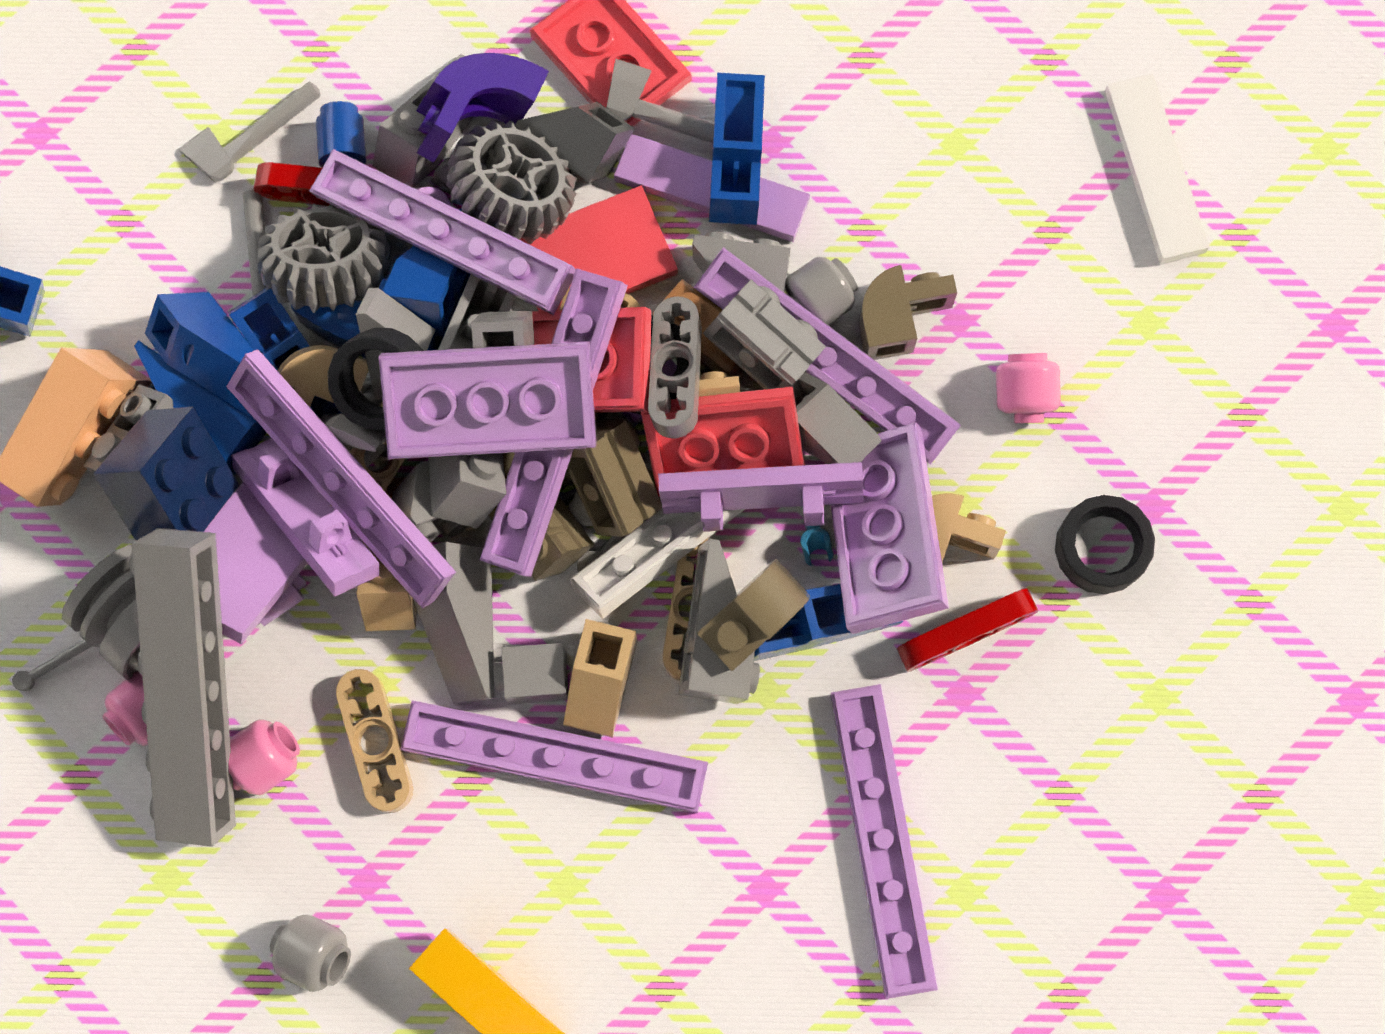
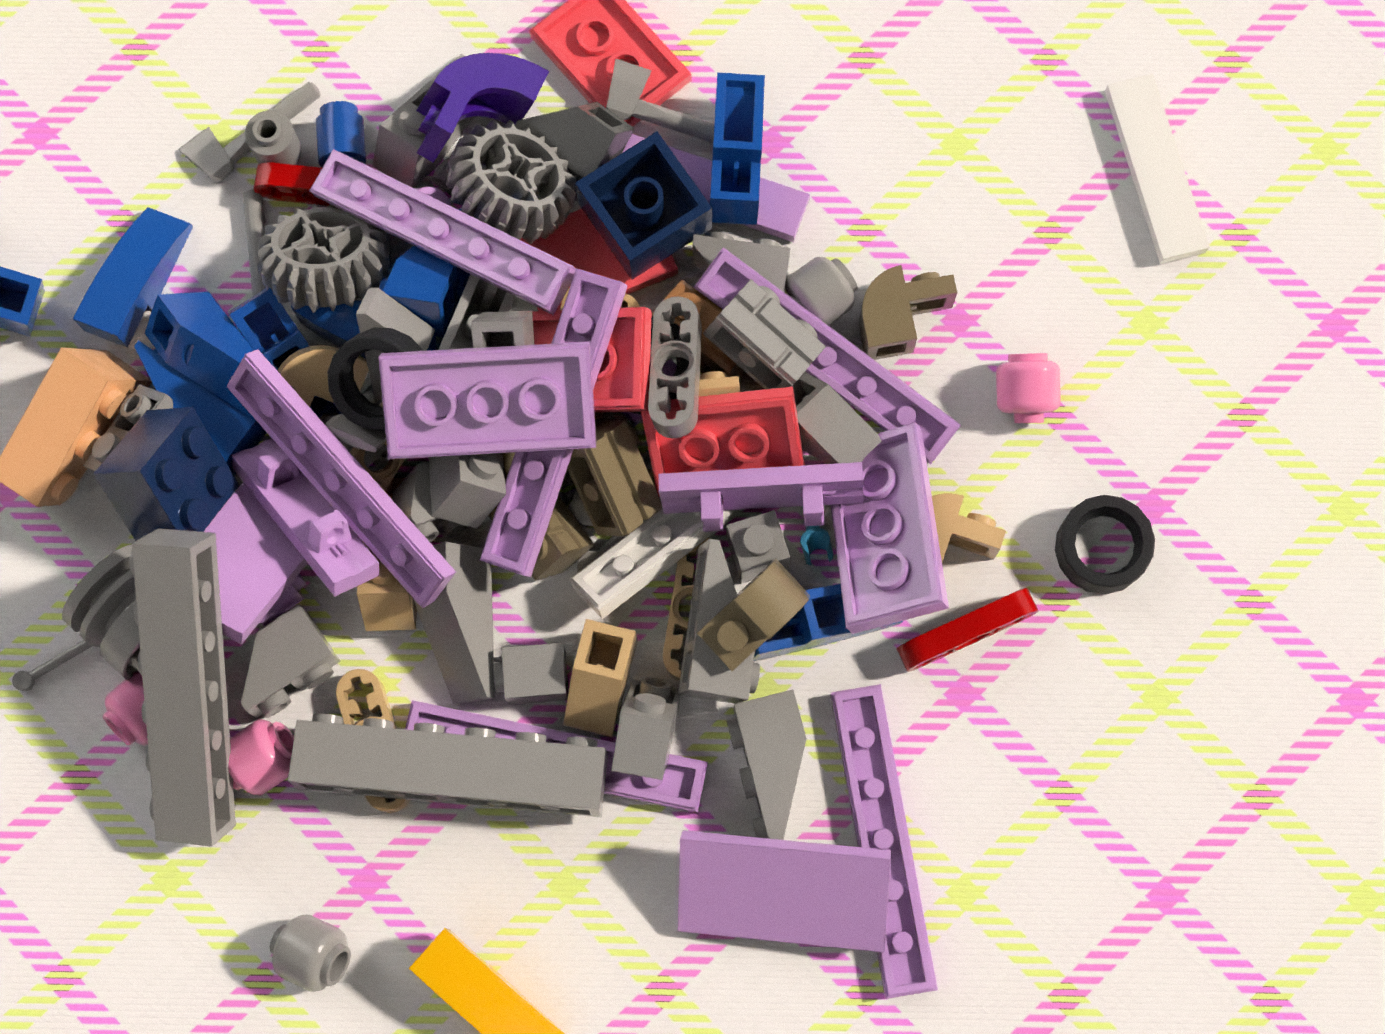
none -> blue slope [73,207,193,348]
none -> light grey slope [241,605,340,718]
none -> light grey brick [245,110,302,165]
none -> light grey brick [288,713,608,817]
none -> dark blue brick [575,131,712,280]
none -> light grey slope [611,677,681,780]
none -> lavender tile [678,830,891,952]
none -> light grey brick [726,510,790,584]
none -> light grey slope [726,689,807,840]

